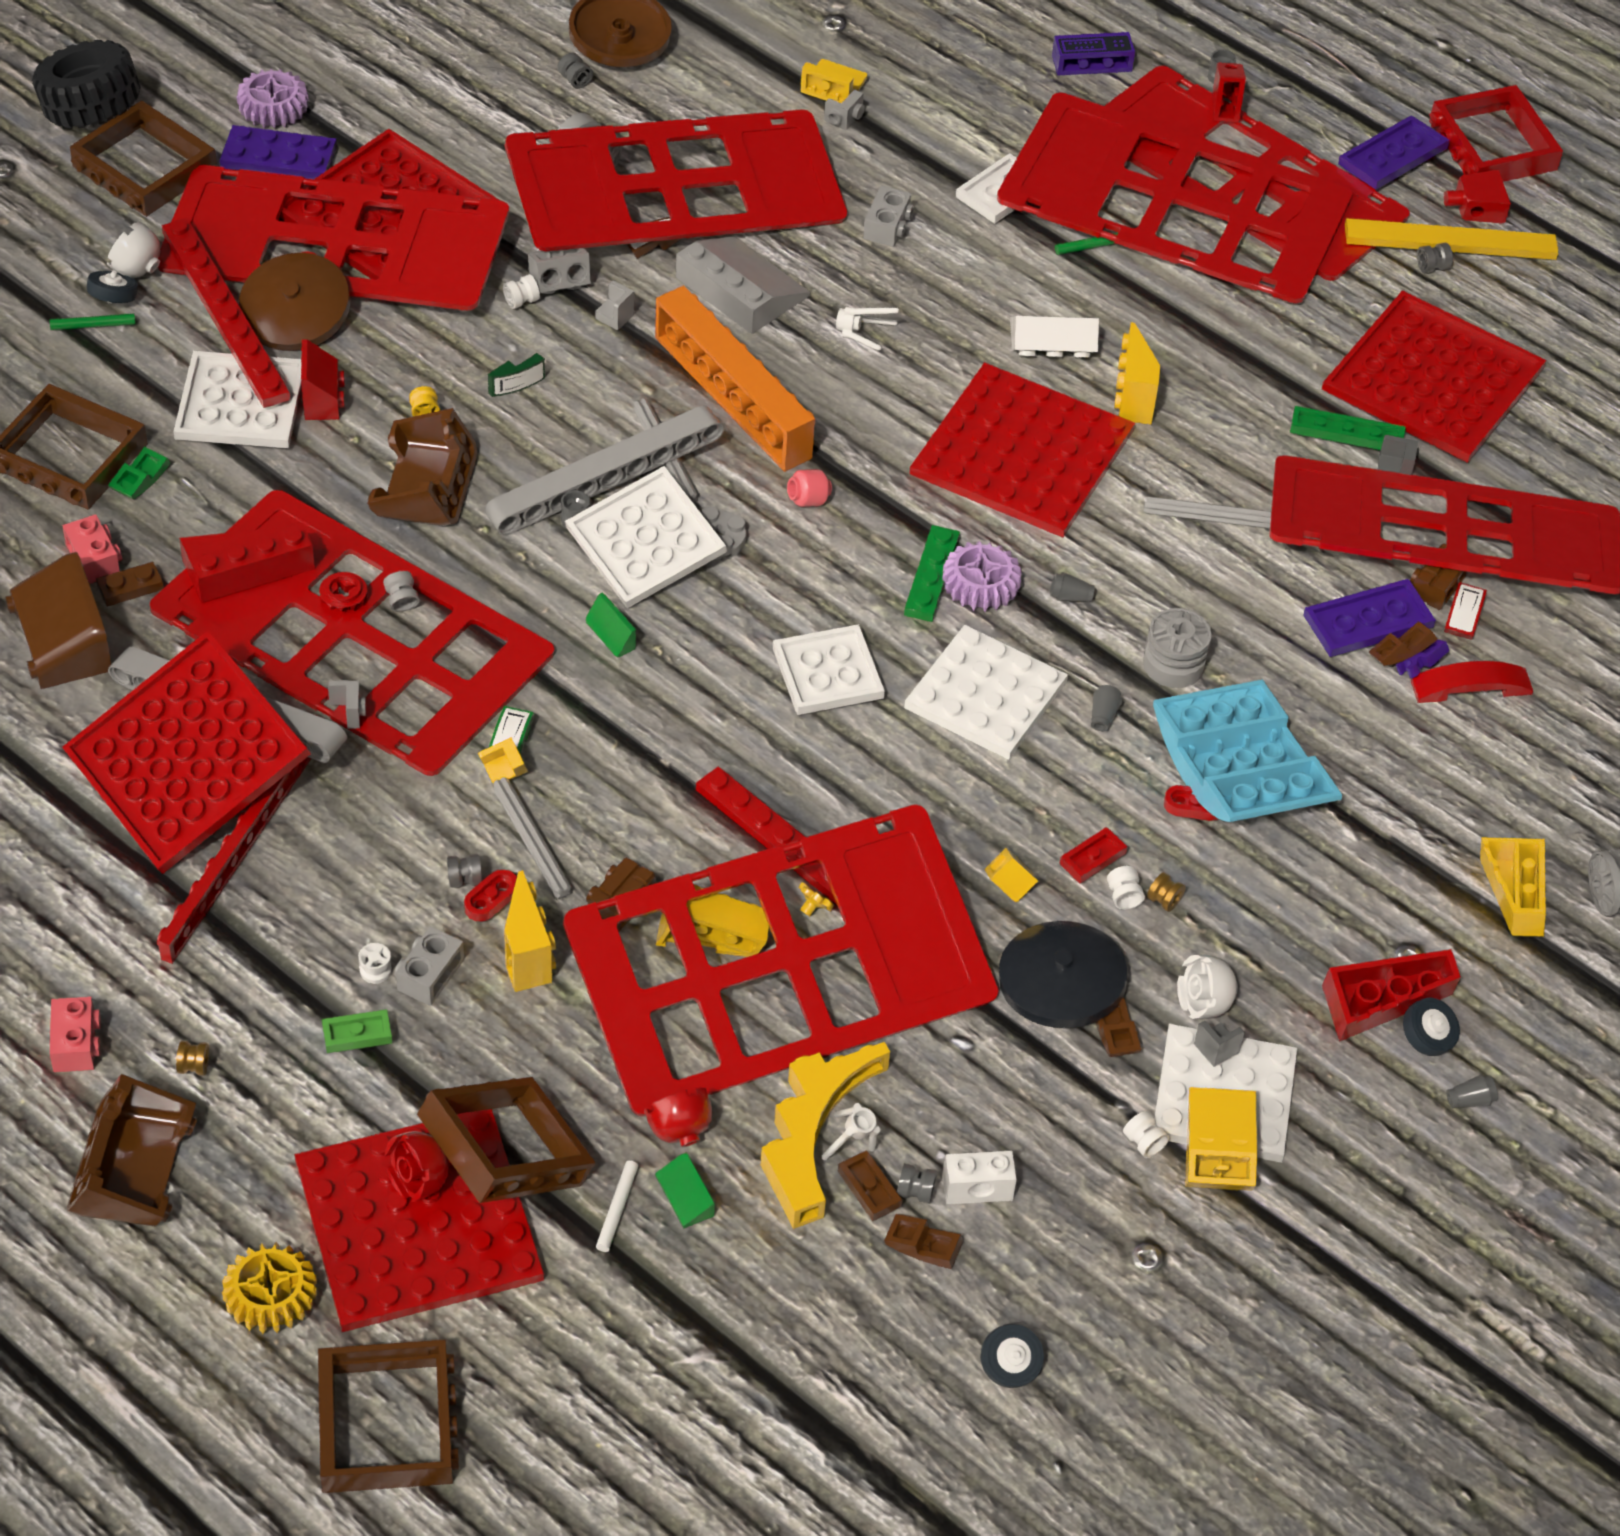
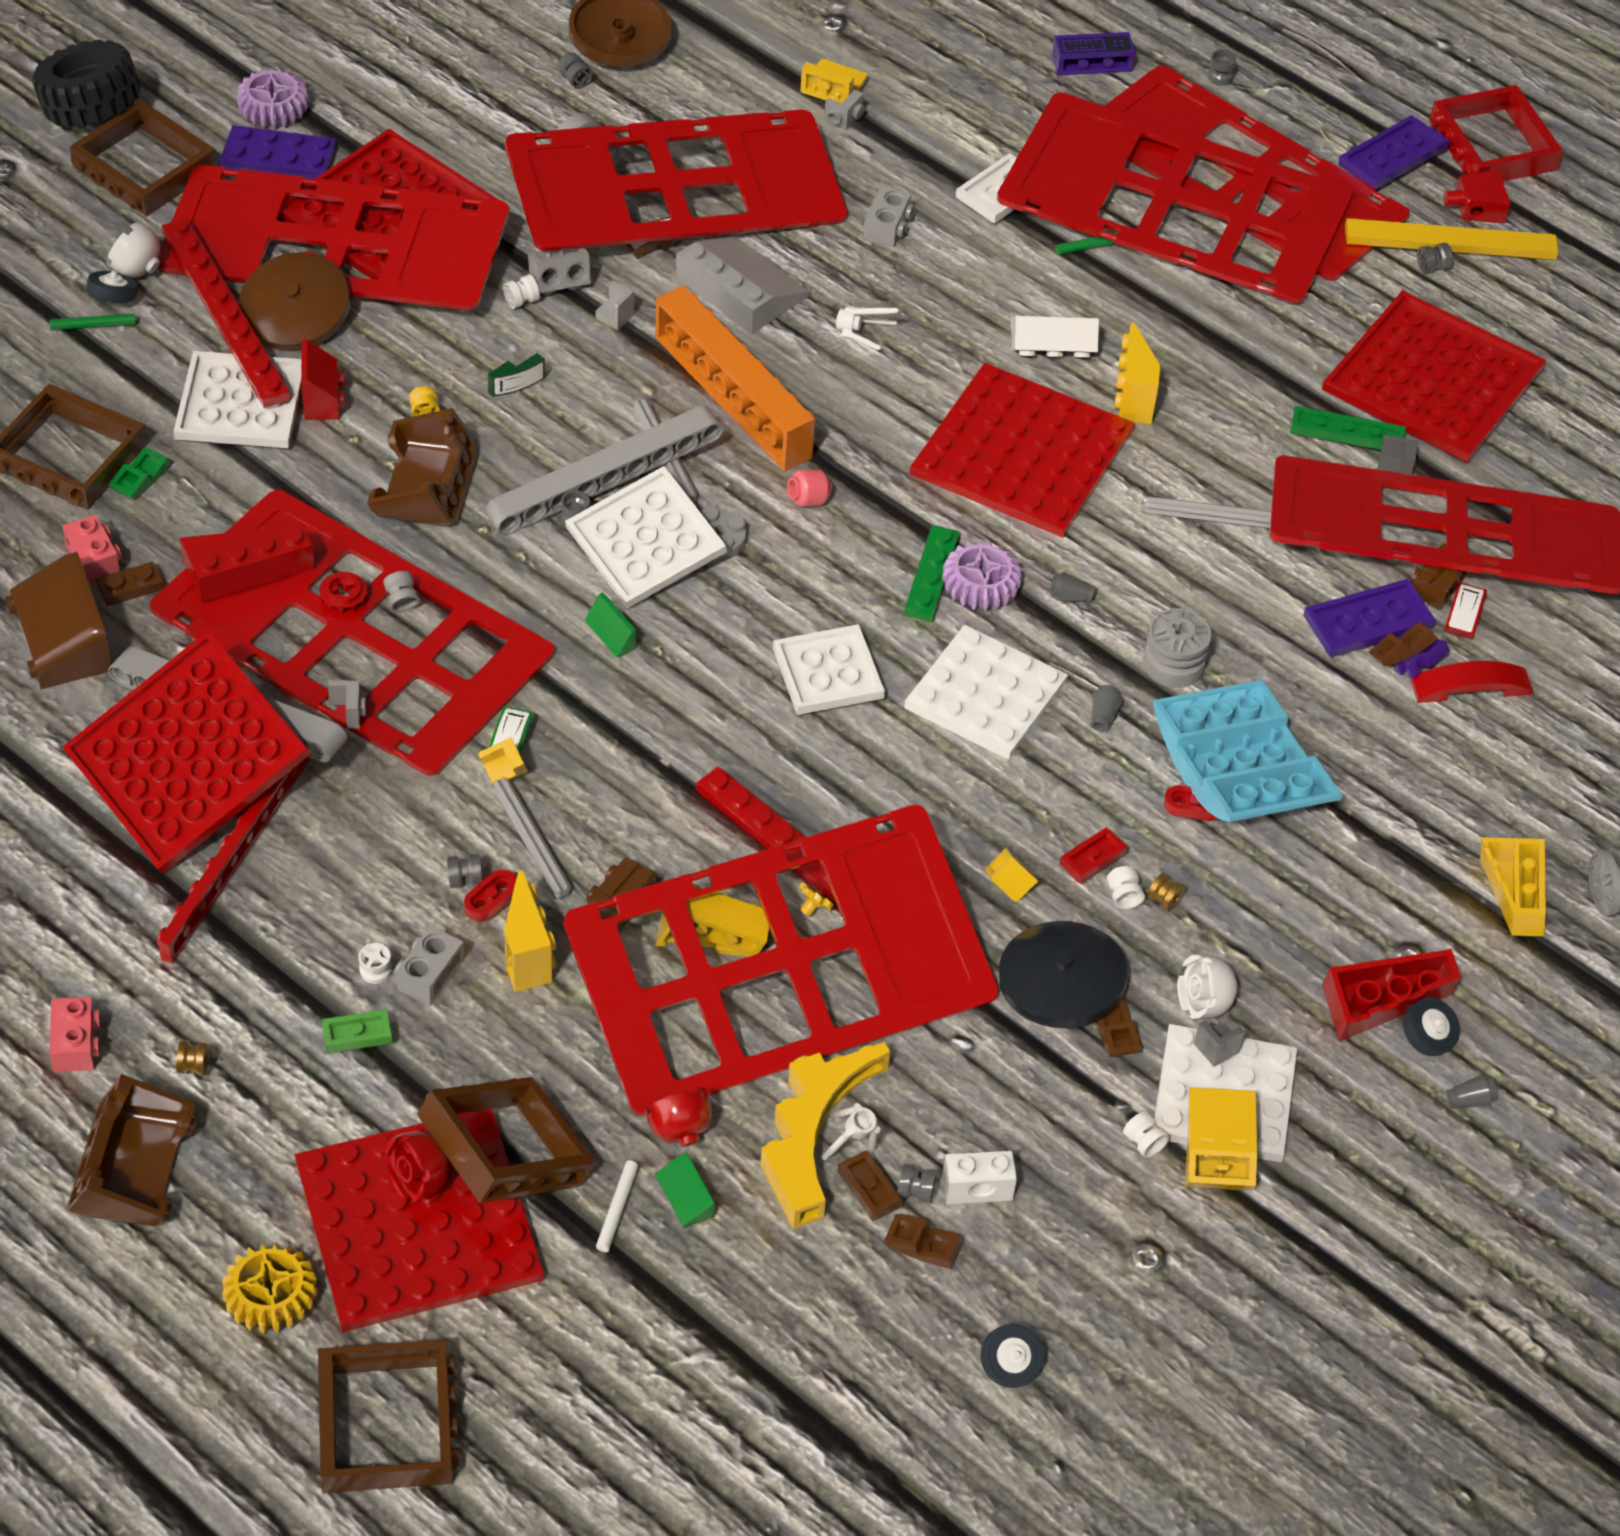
red torso [1212,62,1246,123] -> none

